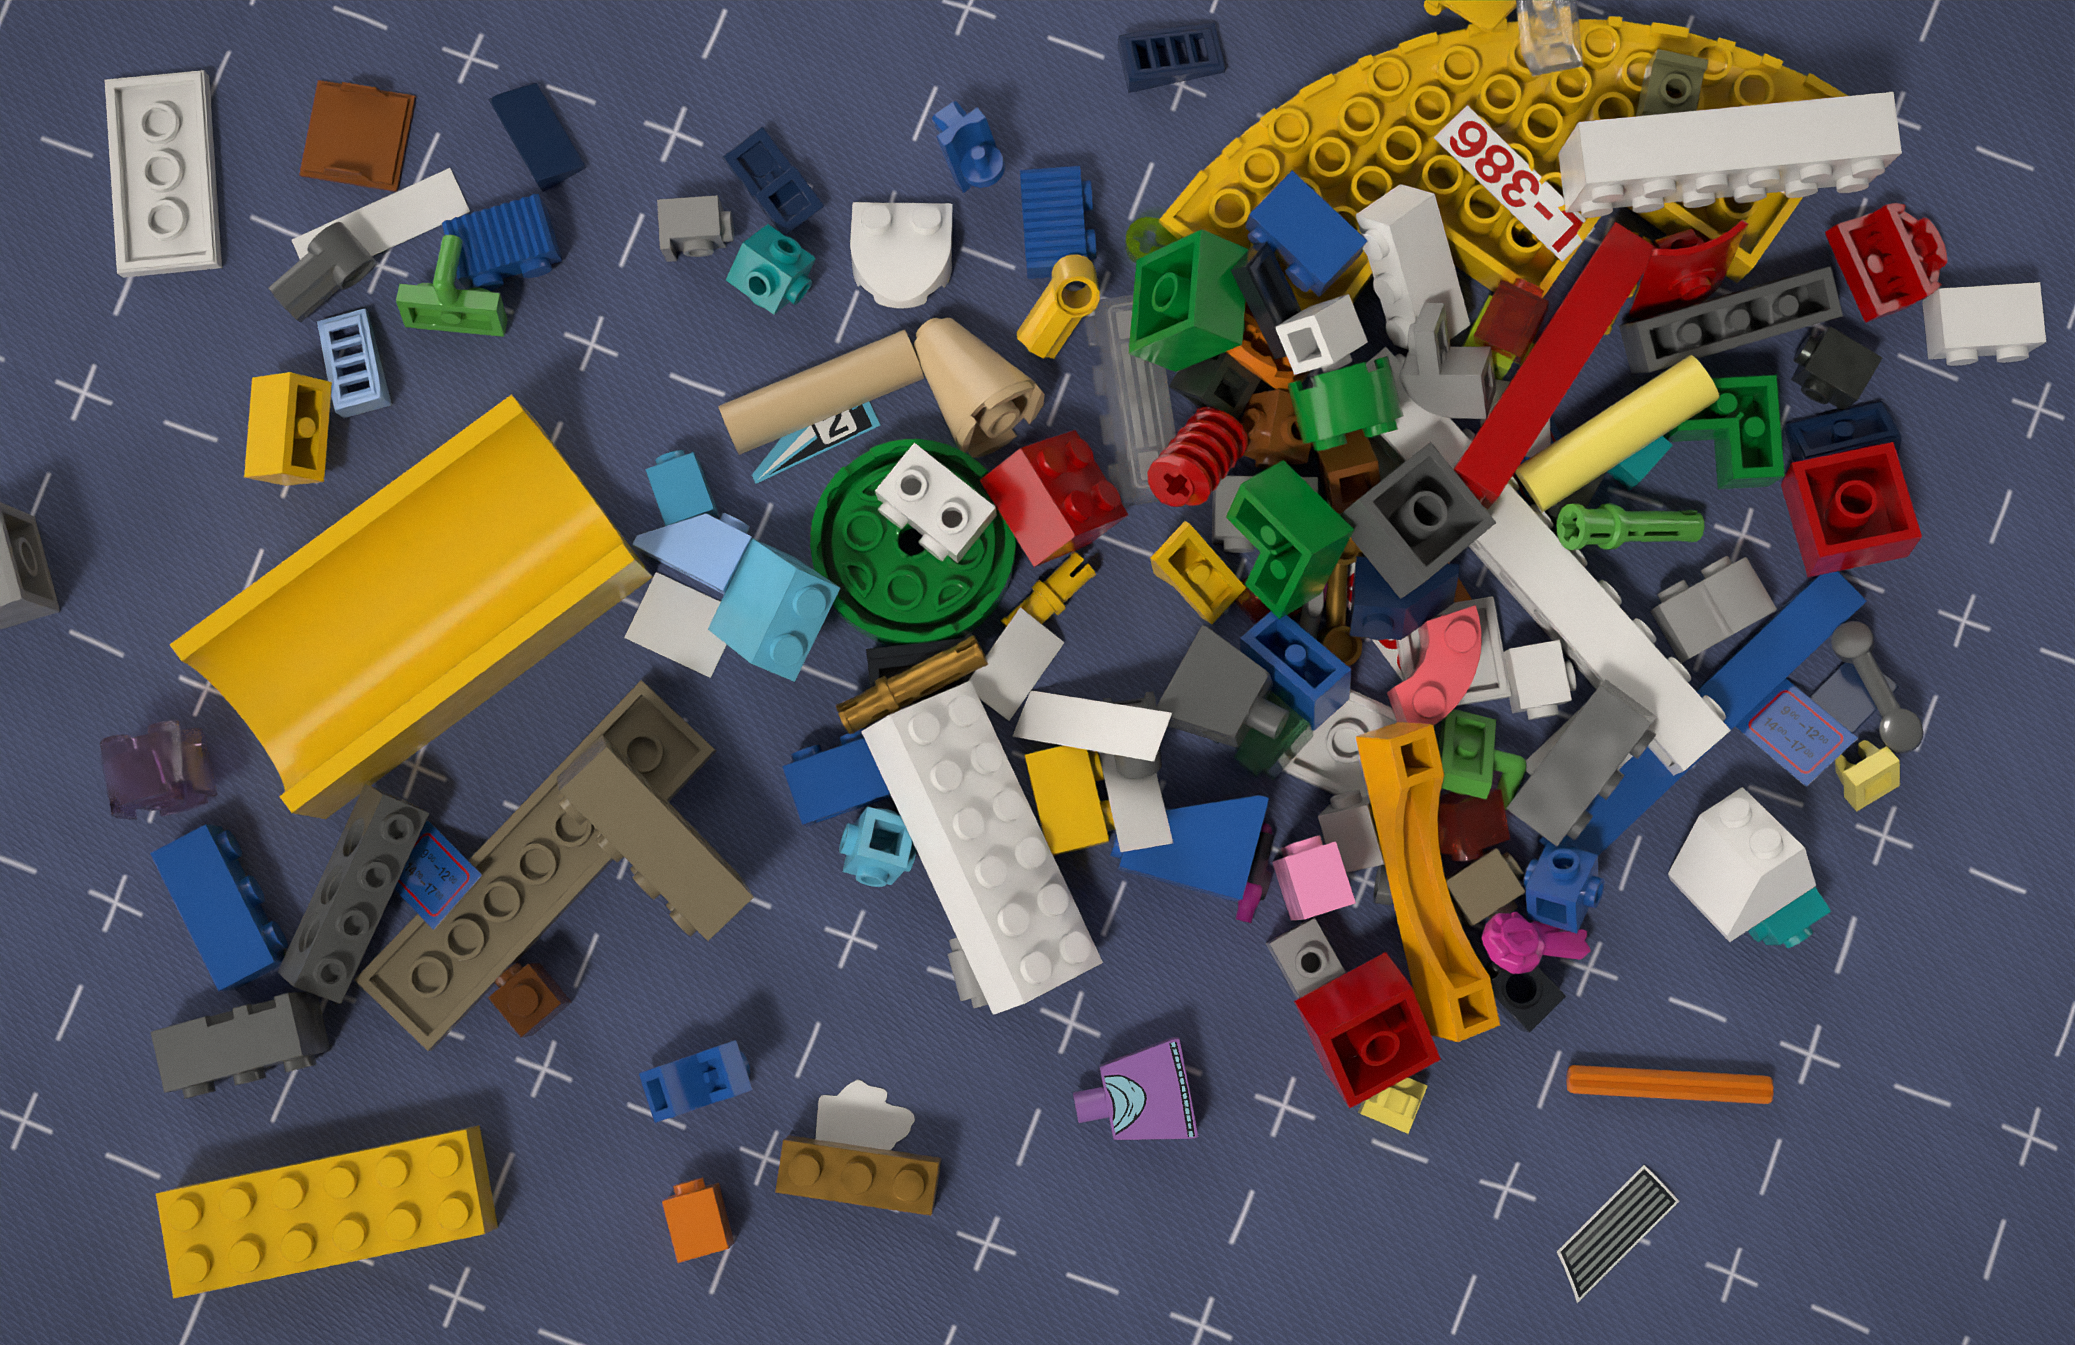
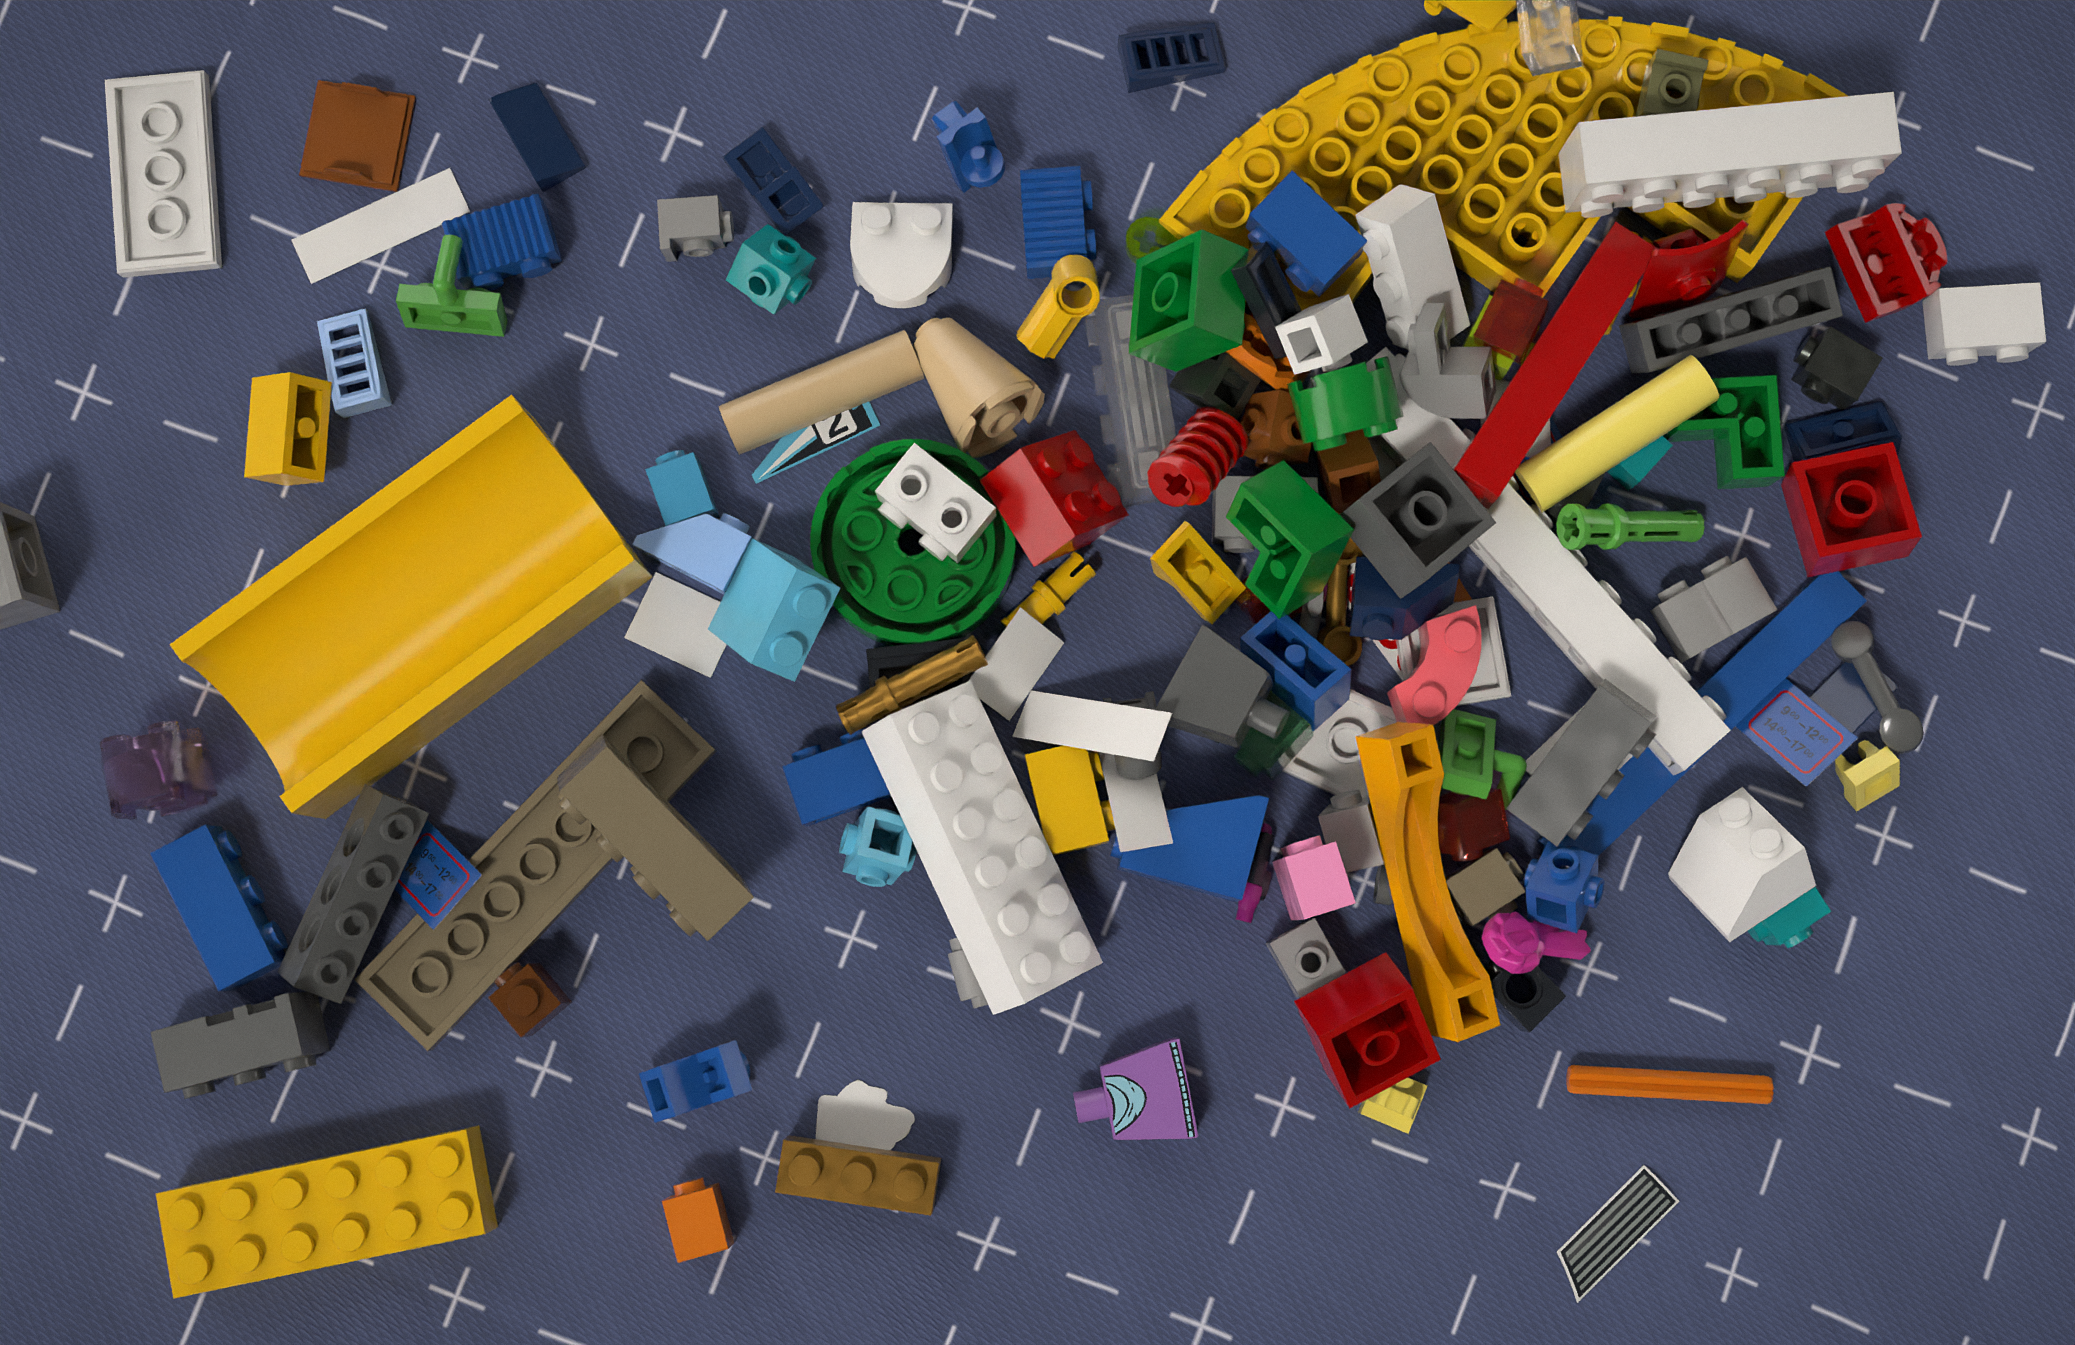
dark grey piece [268,222,376,322] -> none
white sticker [1434,105,1595,262] -> none
white brick [1504,640,1576,720] -> none

